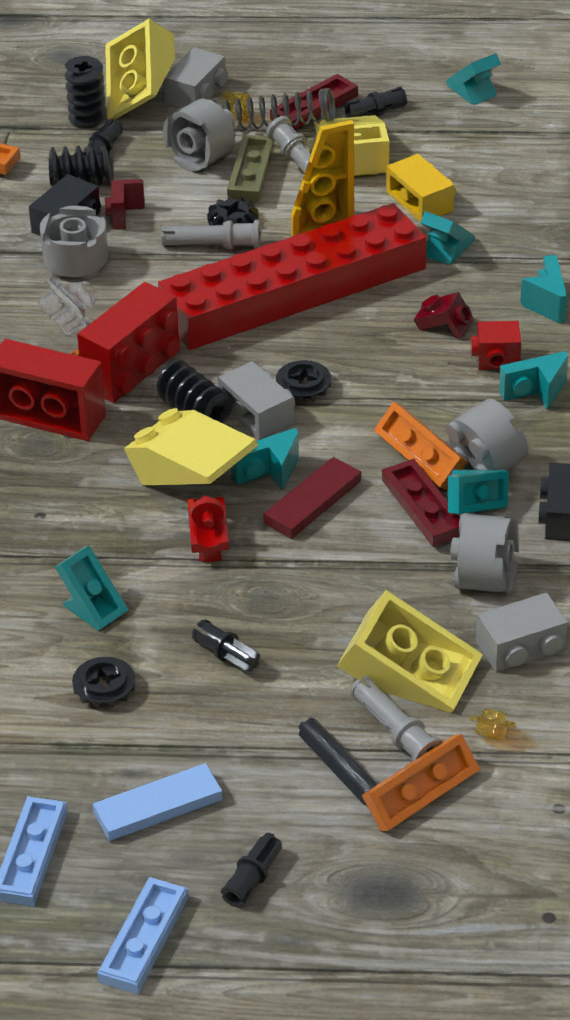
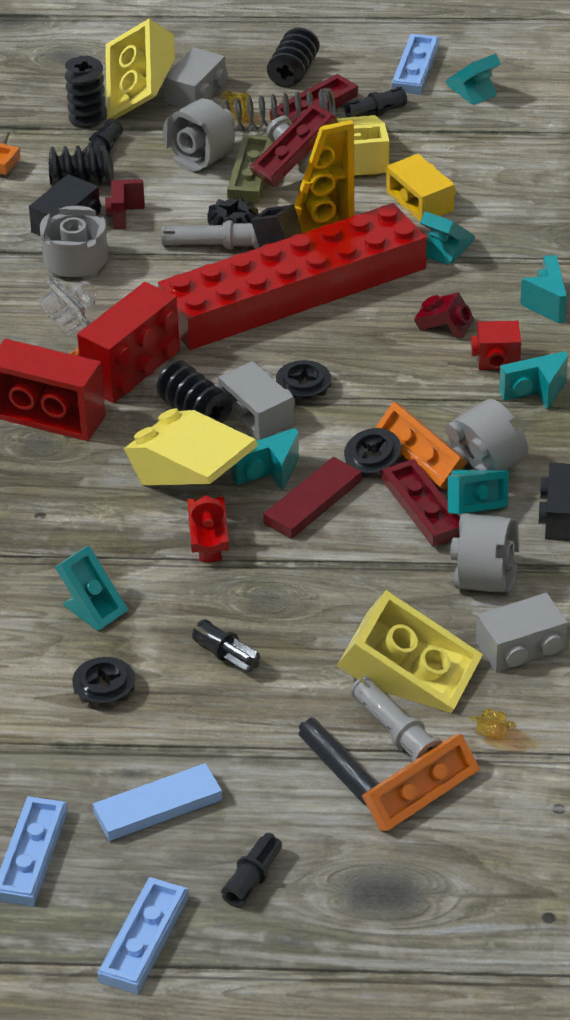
none -> dark red tile [249,103,338,187]
none -> black brick [251,204,303,248]
none -> black piece [267,27,320,87]
none -> black gear [344,428,402,478]
none -> light blue tile [392,34,440,95]

